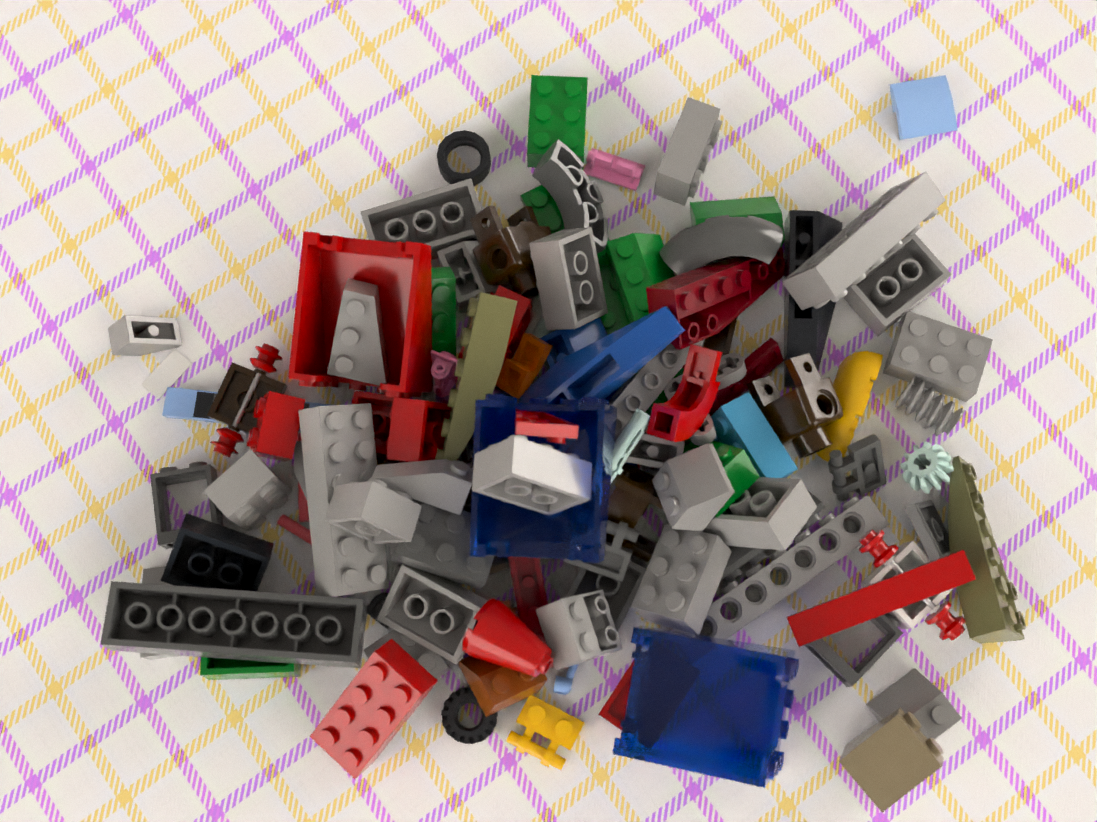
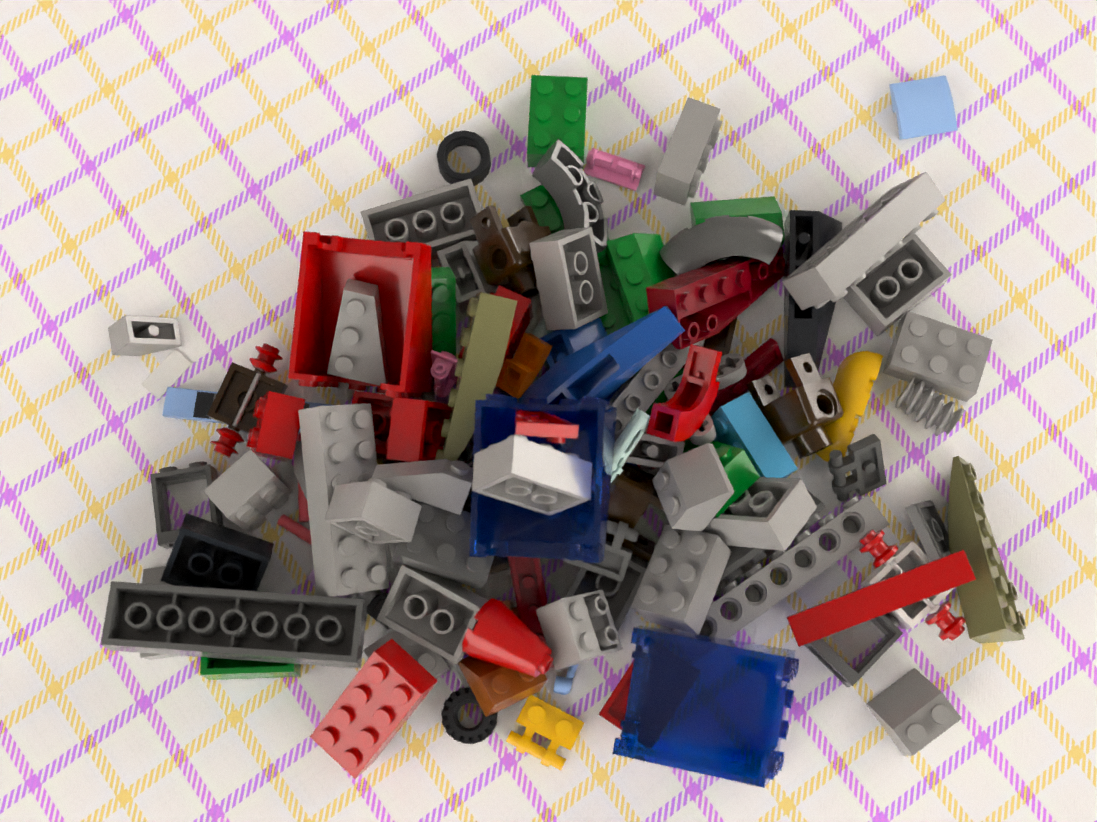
dark tan slope [839,708,944,813] -> none
light aqua gear [900,441,954,494] -> none

